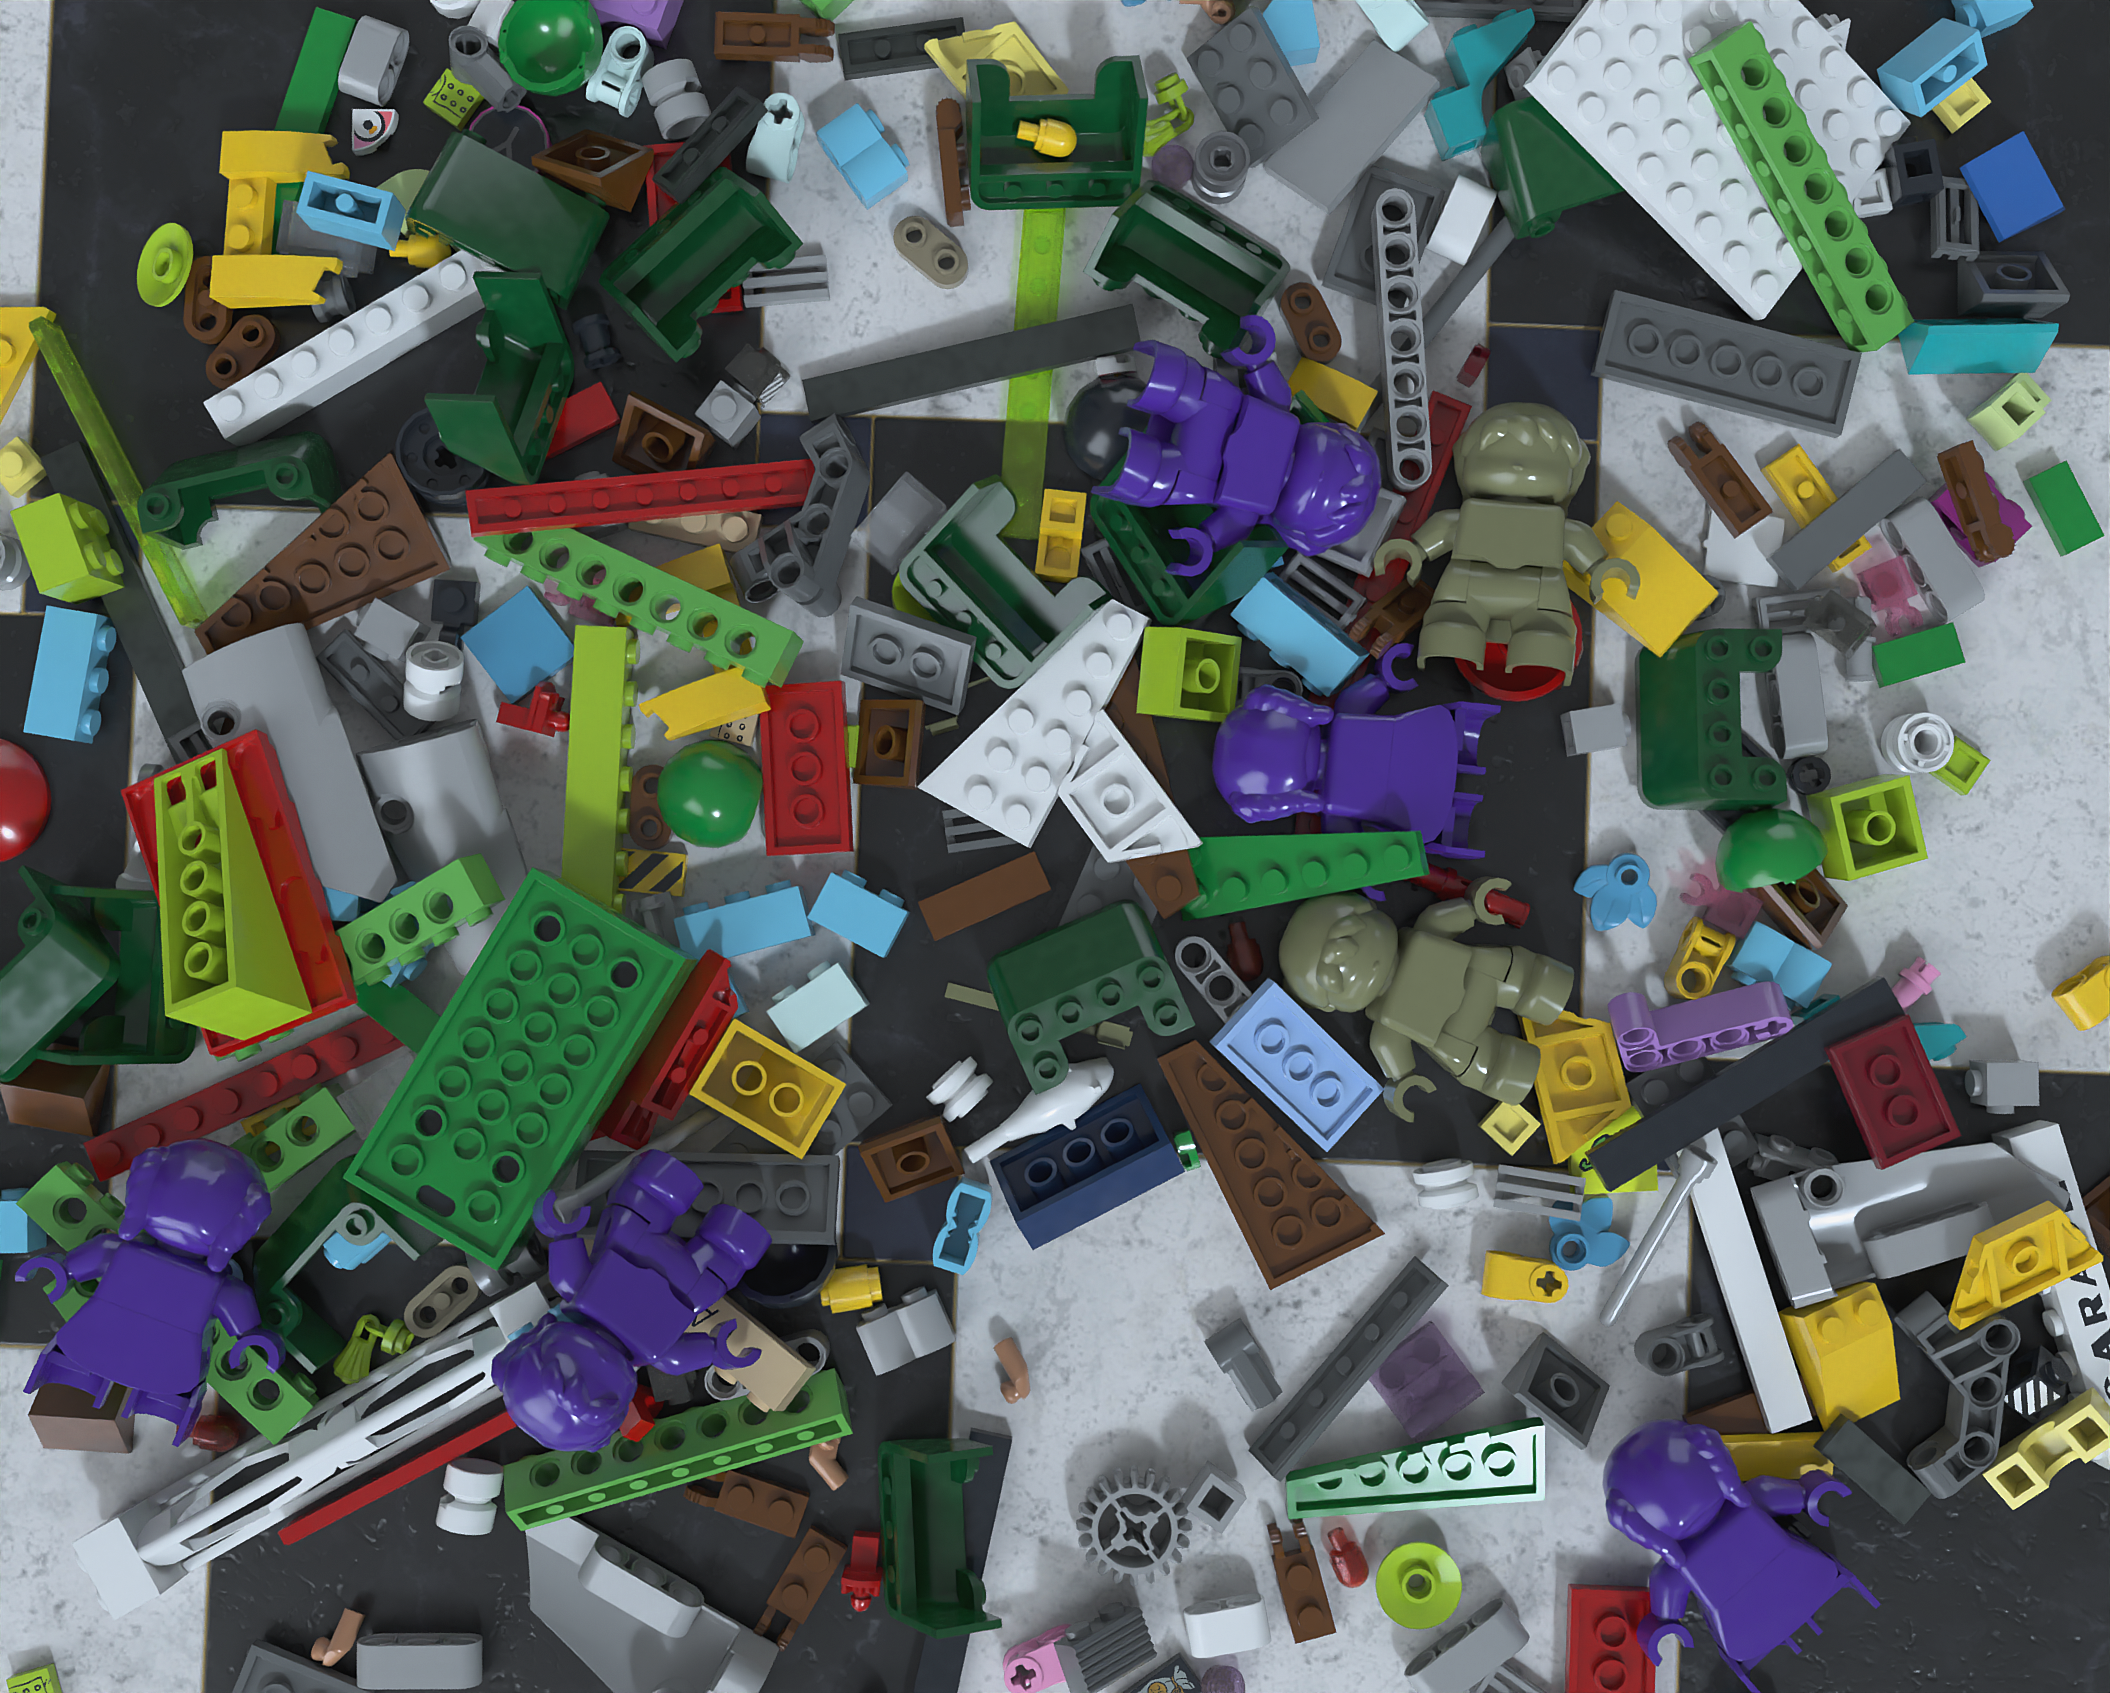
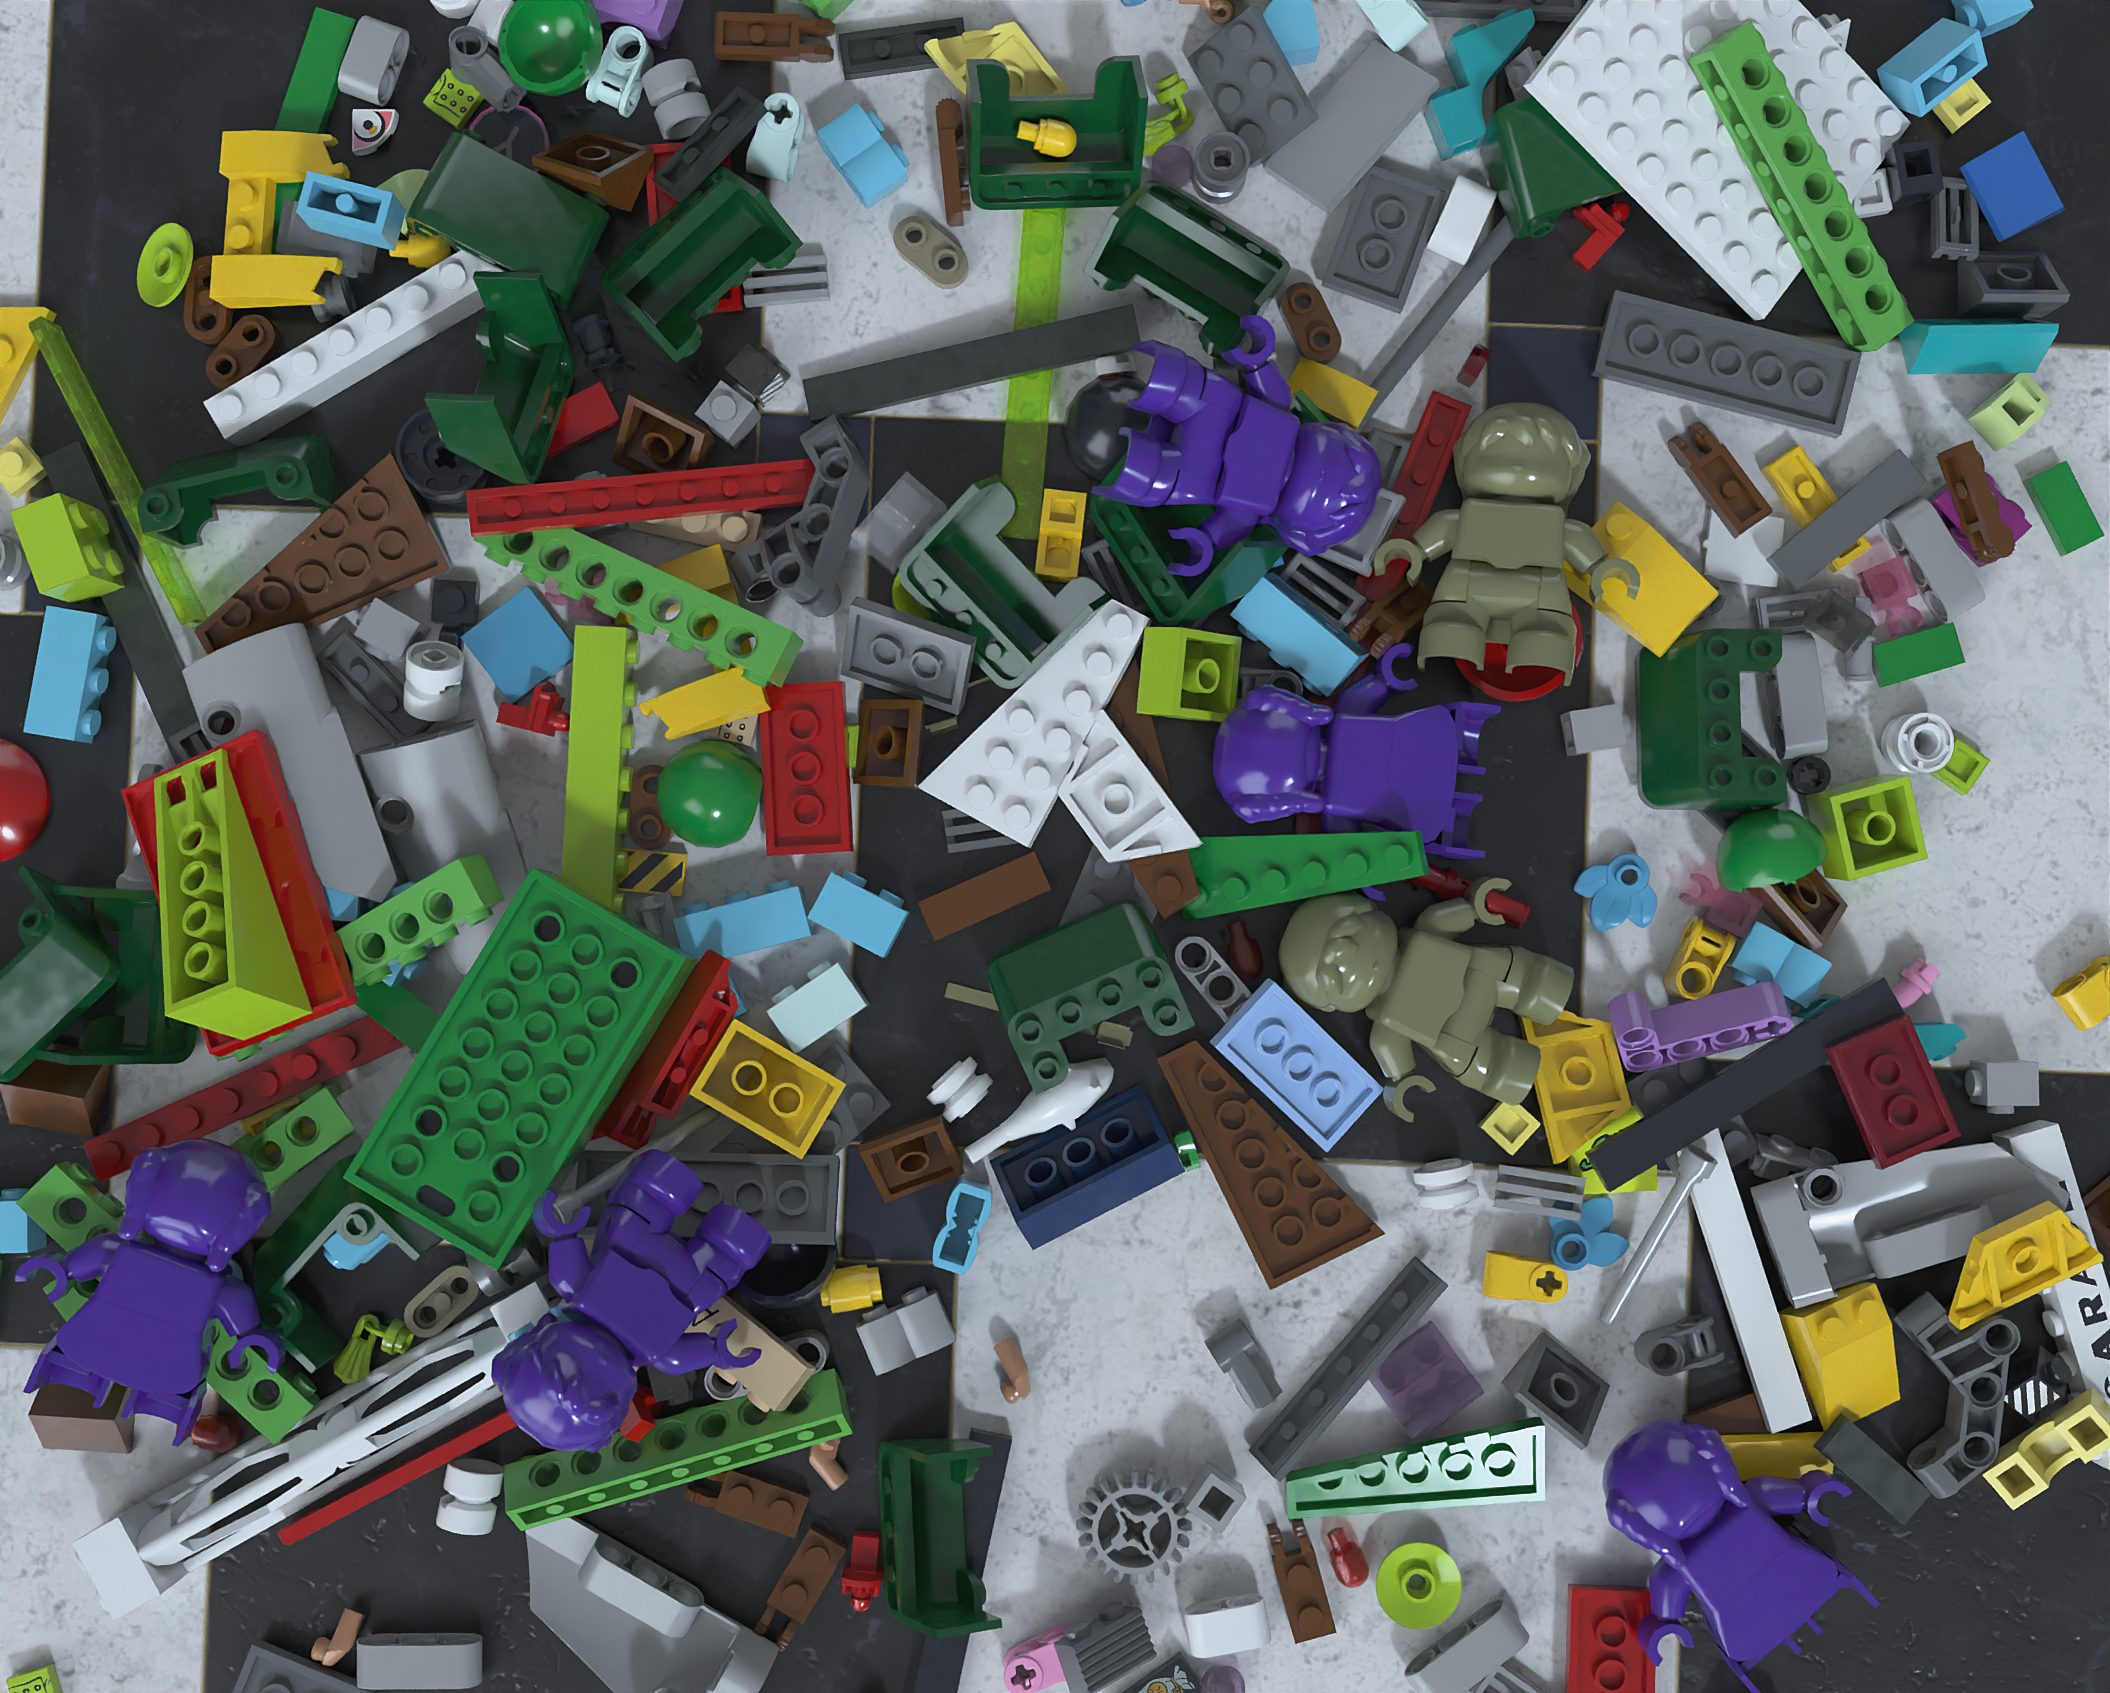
light grey beam [1371,188,1432,492] -> none
none -> red piece [1571,201,1630,273]

